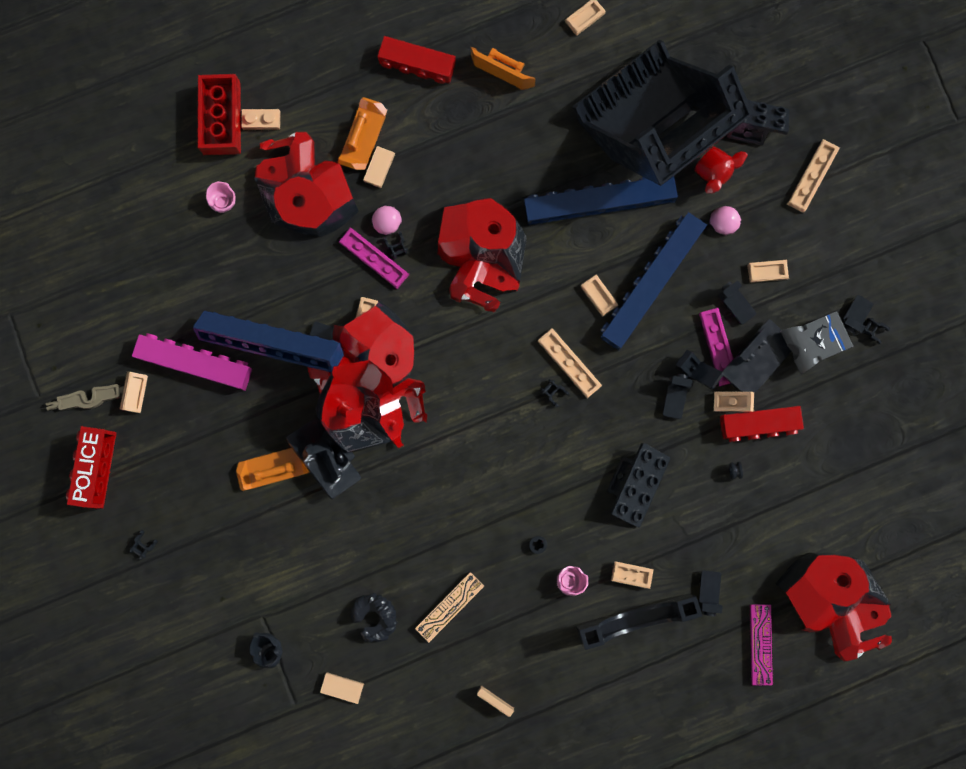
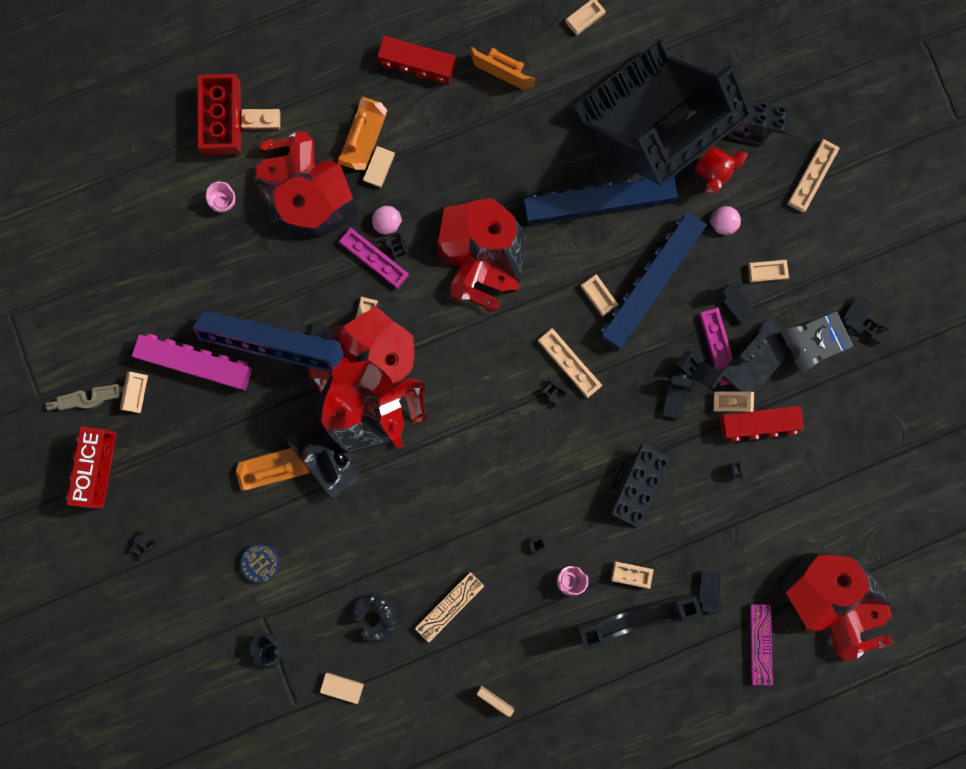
none -> dark blue tile [241,544,280,583]

